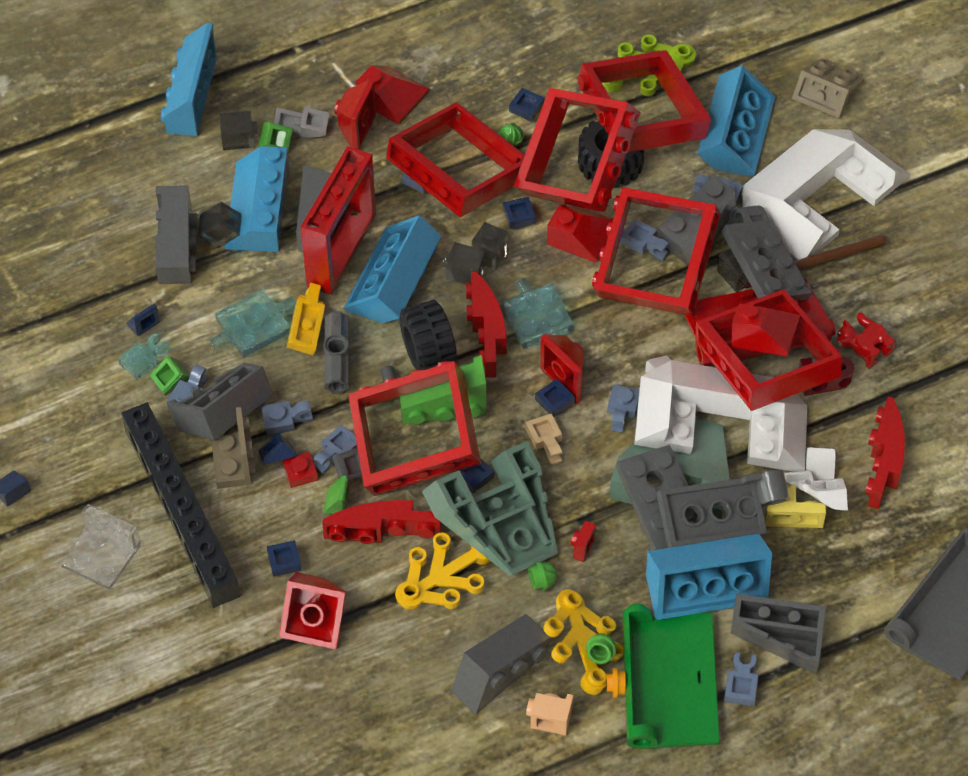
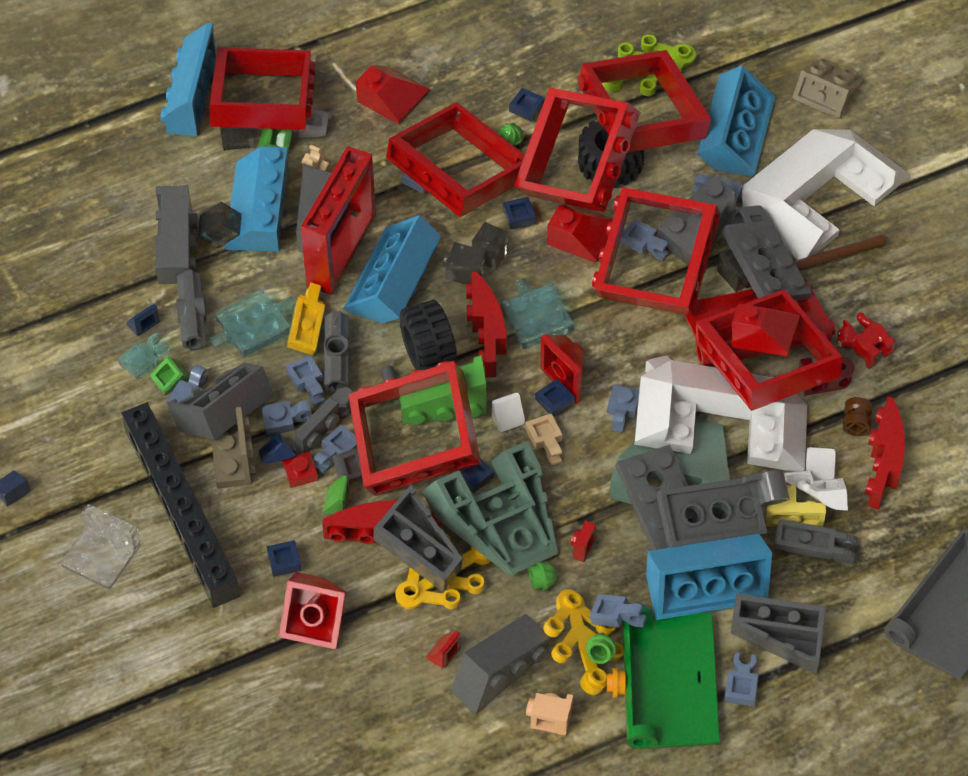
red slope [334,80,376,150] -> none
none -> dark grey piece [176,270,207,351]
none -> red window [209,47,316,130]
none -> sand blue plate [285,355,325,406]
none -> dark grey hinge [294,387,353,454]
none -> tan plate [301,145,334,173]
none -> dark grey wedge [373,485,463,592]
none -> red slope [426,631,460,669]
none -> white slope [492,393,525,432]
none -> sand blue plate [589,594,647,627]
none -> dark grey hinge [773,519,859,564]
none -> reddish brown wheel [843,397,873,436]

